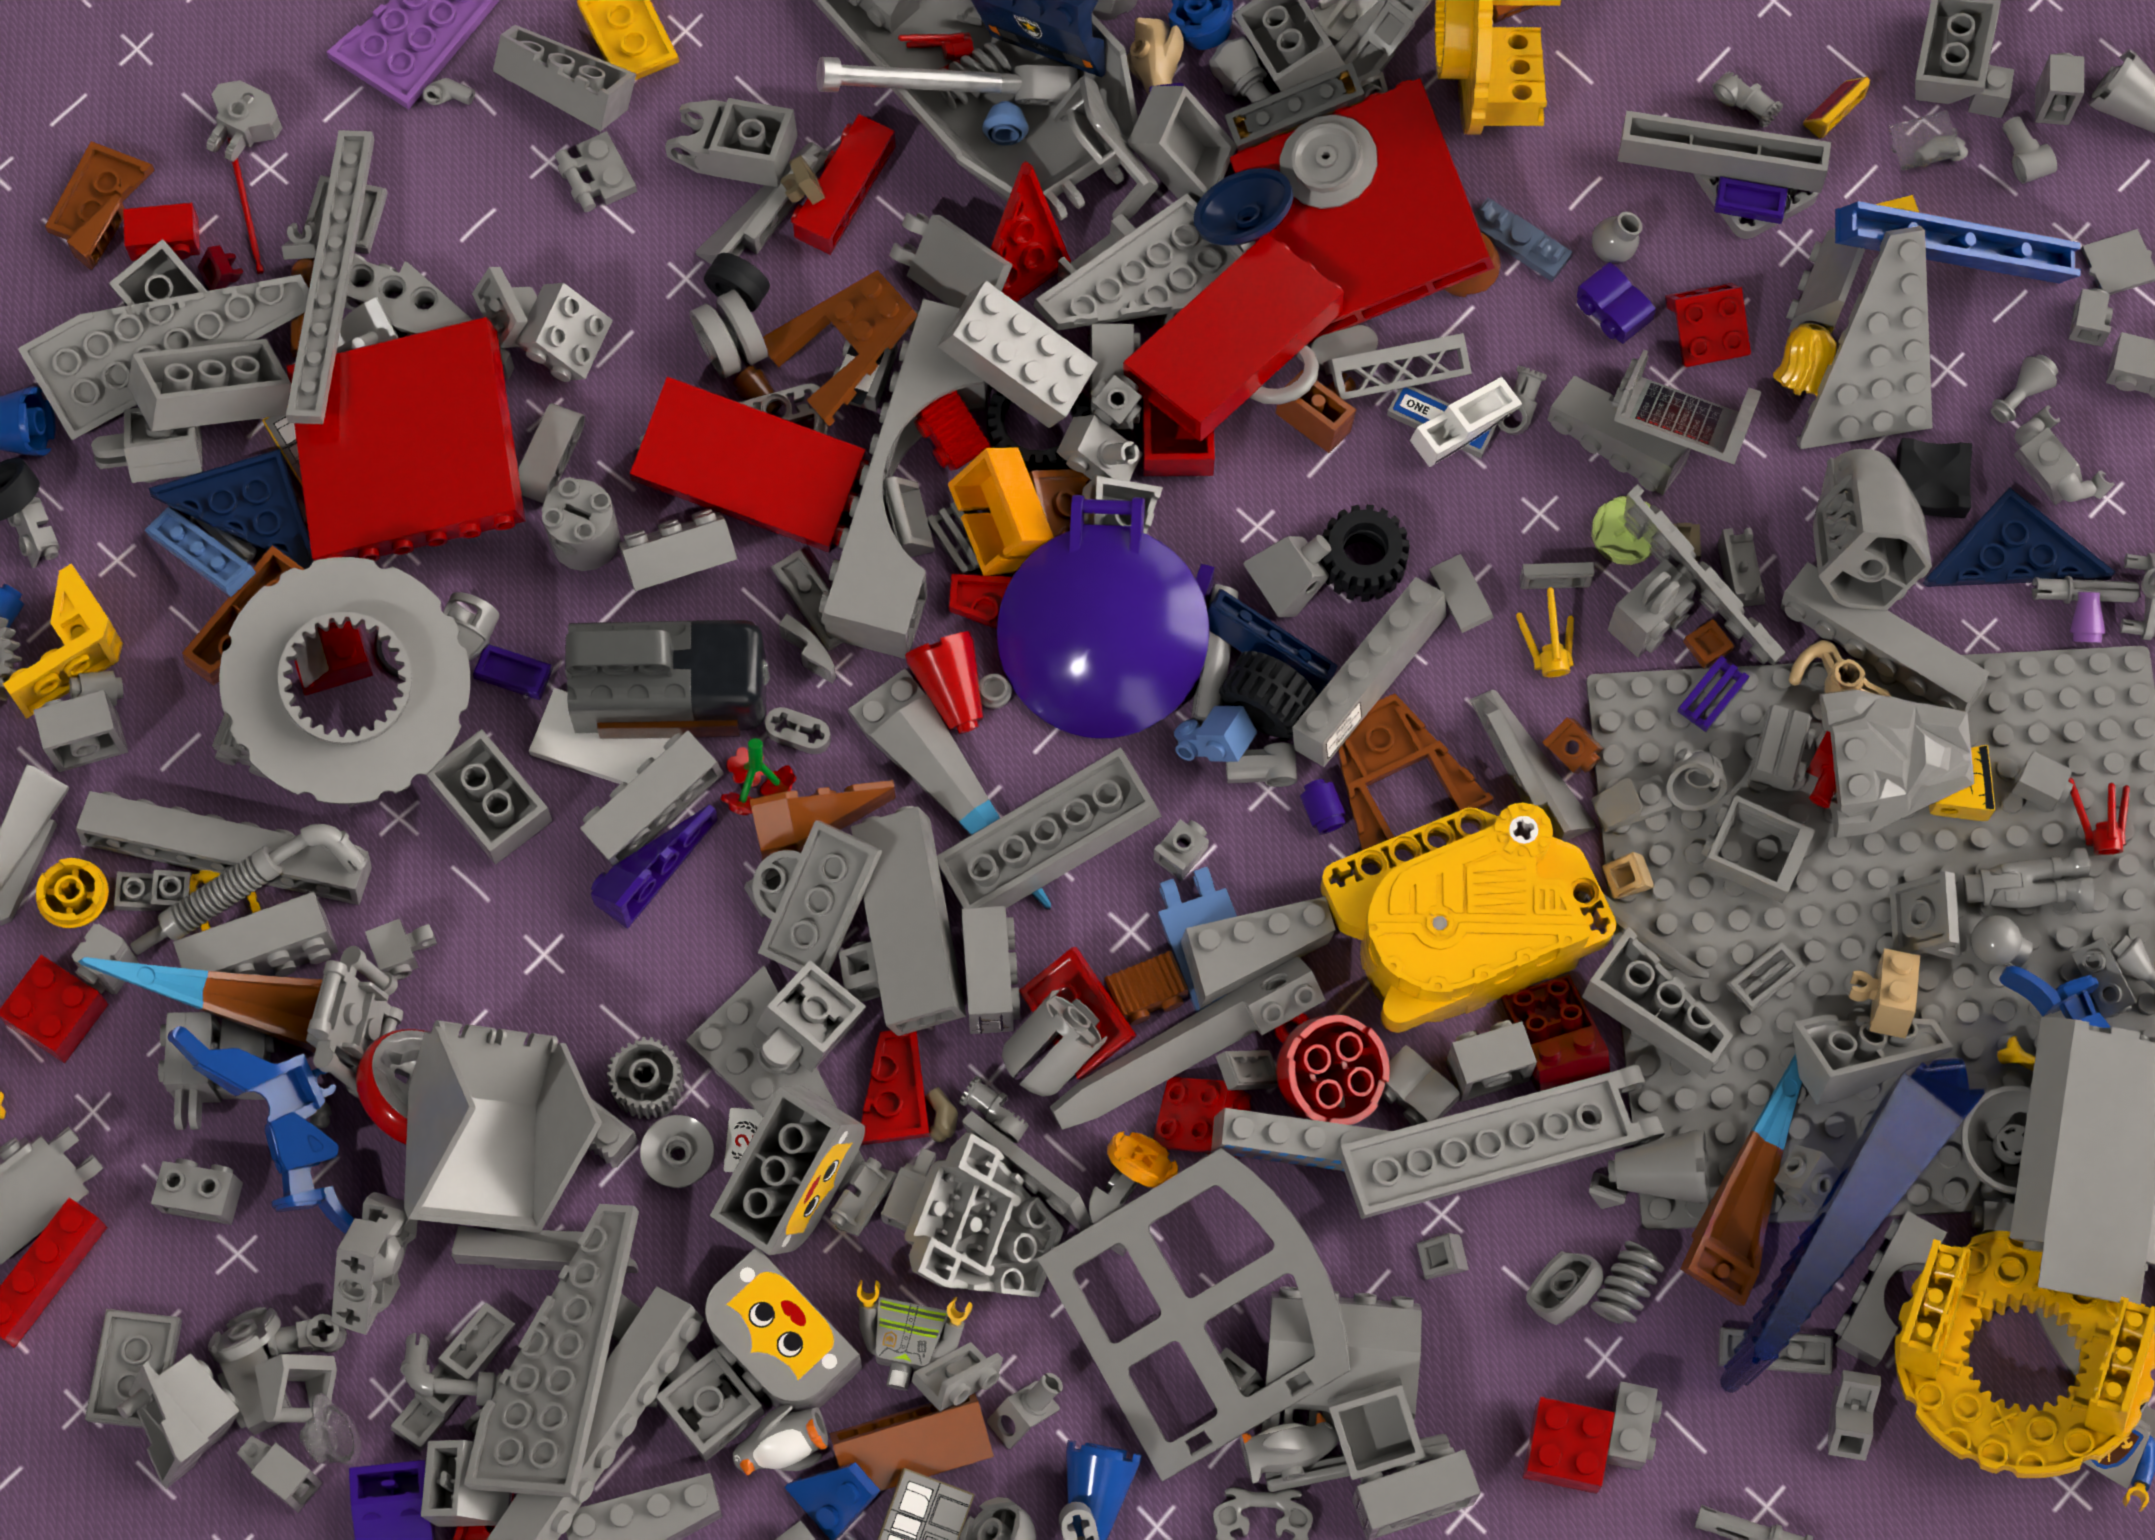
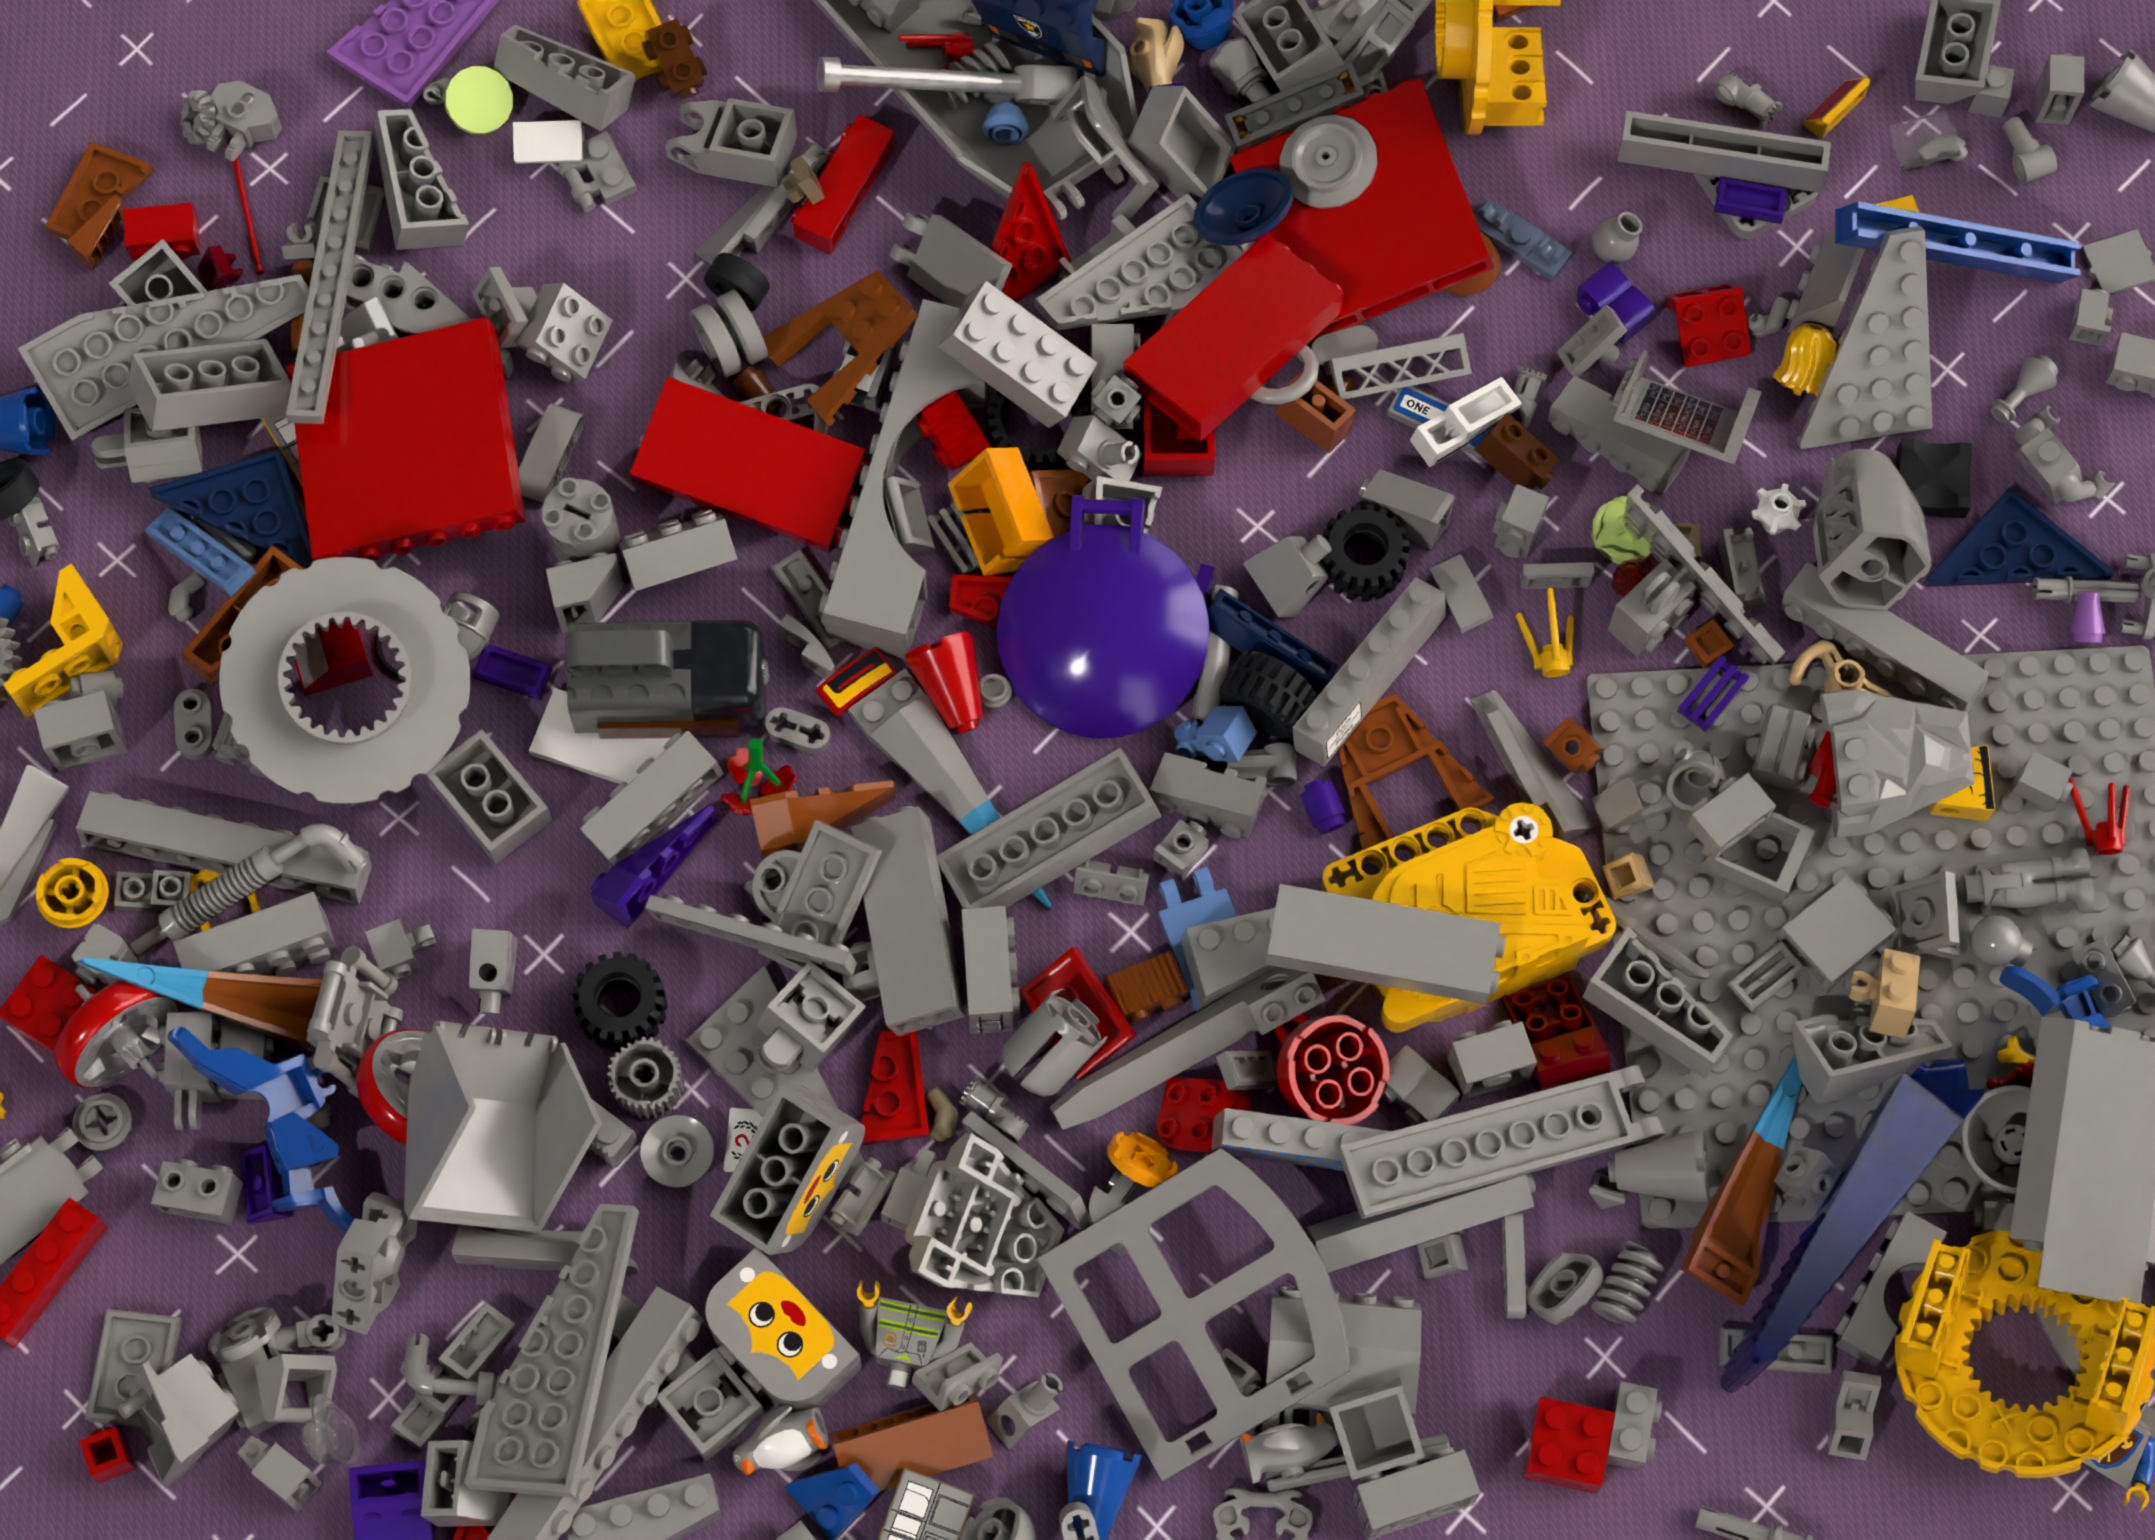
none -> wheel [54,980,179,1088]
none -> light grey gear [72,1093,132,1152]
none -> red brick [79,1427,136,1484]
none -> light grey arm [168,571,205,622]
none -> light grey plate [174,689,214,760]
none -> light grey gear [179,90,217,145]
none -> dark purple slope [240,1143,293,1224]
none -> light grey wedge [372,109,469,250]
none -> yellowish green tile [445,66,513,135]
none -> light grey torso [469,929,518,1015]
none -> white panel [513,120,585,164]
none -> light grey slope [546,552,624,633]
none -> black tyre [572,952,667,1052]
none -> reddish brown brick [642,18,707,100]
none -> light grey plate [645,894,857,977]
none -> light grey piece [670,353,726,398]
none -> slope [815,647,897,717]
none -> light grey hinge [1073,859,1150,906]
none -> light grey wedge [1149,752,1267,839]
none -> light grey brick [1265,884,1506,1004]
none -> light grey brick [1306,1173,1536,1273]
none -> light grey slope [1358,469,1455,551]
none -> reddish brown brick [1474,413,1559,490]
none -> light grey brick [1492,484,1550,560]
none -> light grey beam [1502,1212,1526,1319]
none -> light grey tile [1557,305,1627,377]
none -> clear red piece [1611,562,1649,598]
none -> light grey brick [1687,773,1776,859]
none -> light grey arm [1747,297,1791,337]
none -> white rock [1751,483,1806,535]
none -> light grey brick [1777,875,1896,992]
none -> red piece [1986,1062,2034,1091]

